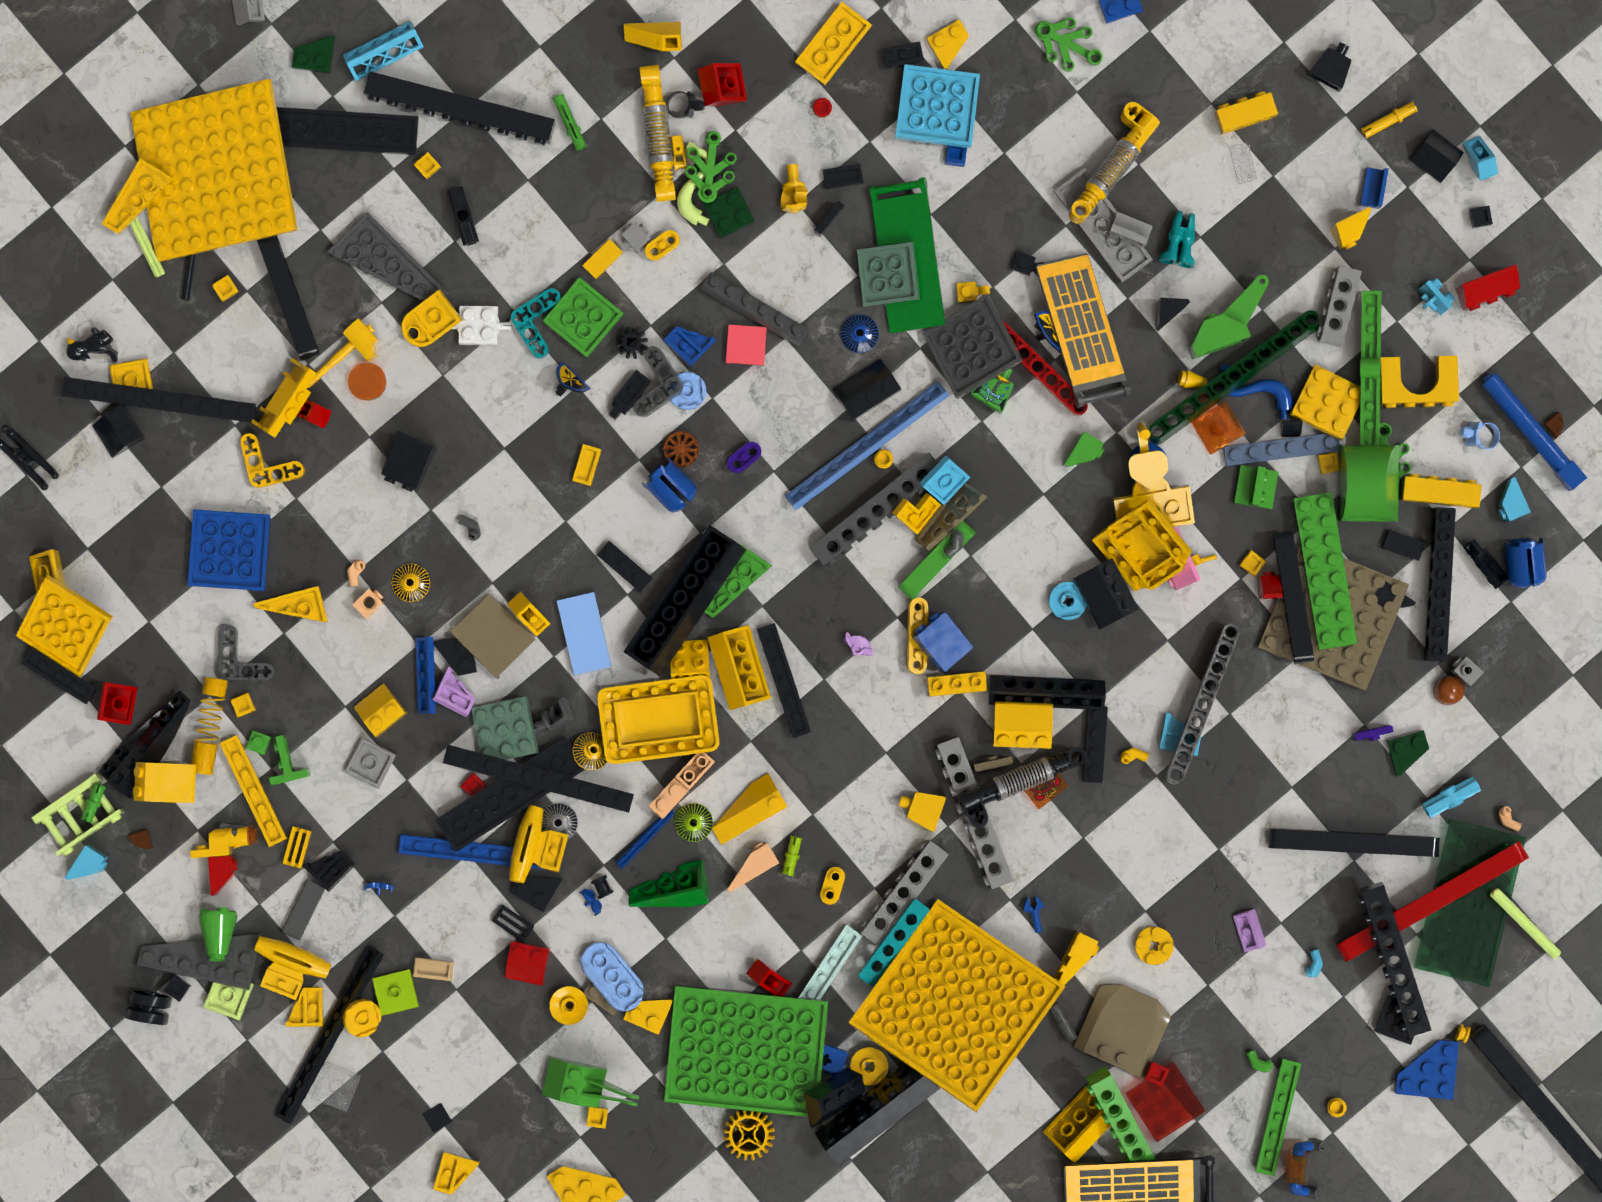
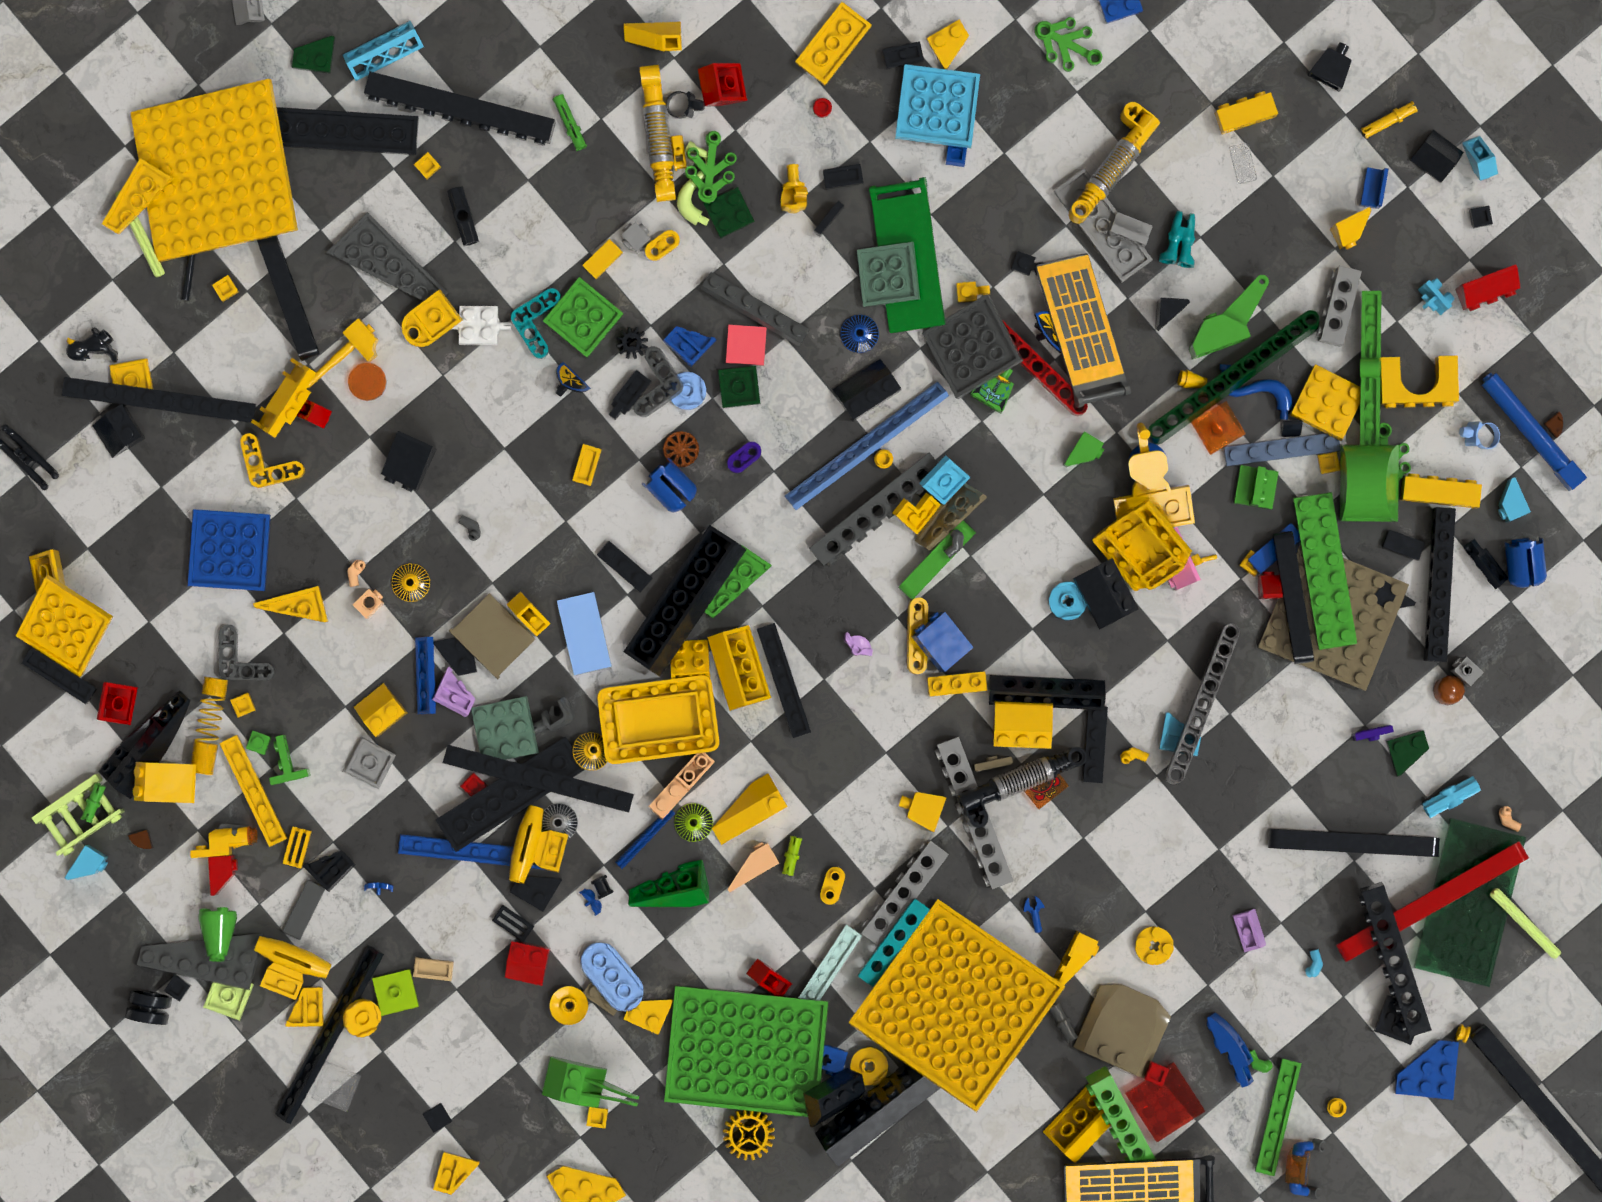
none -> dark green plate [718,366,761,409]
none -> blue slope [1207,1013,1254,1088]
none -> blue tile [1248,523,1300,575]

